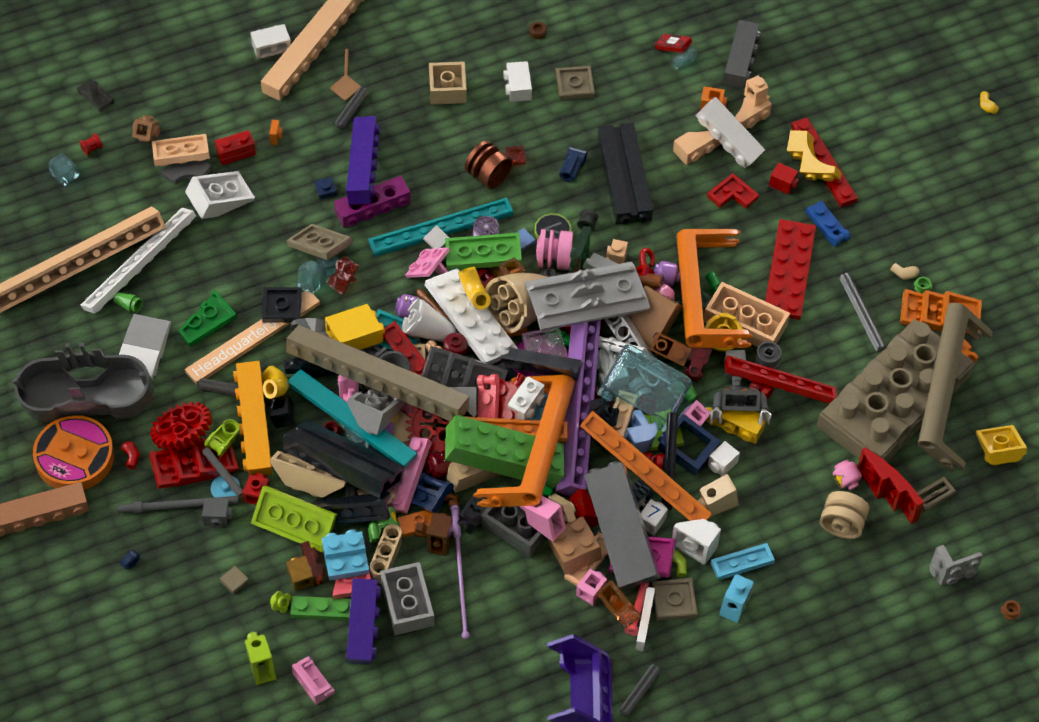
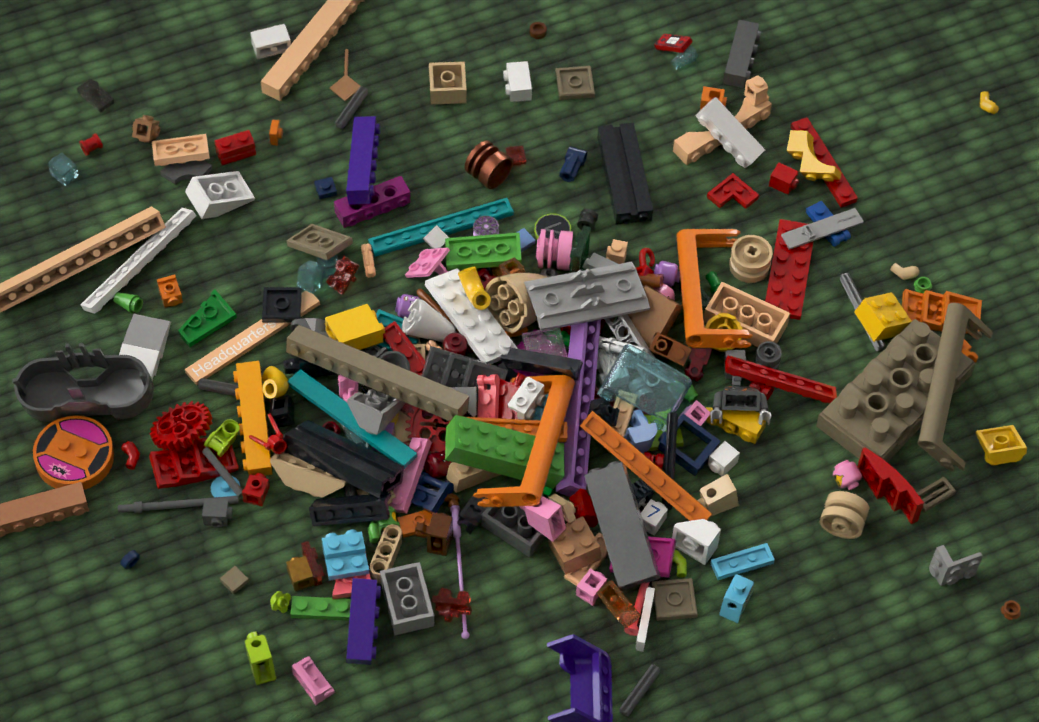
lime plate [251,485,337,553] -> none
none -> orange brick [157,274,183,308]
none -> red plant [249,413,287,454]
none -> light nougat axle [361,244,376,278]
none -> clear red hips [431,588,472,622]
none -> tan wheel [729,235,773,283]
none -> light grey piece [781,208,864,250]
none -> yellow brick [854,292,912,342]

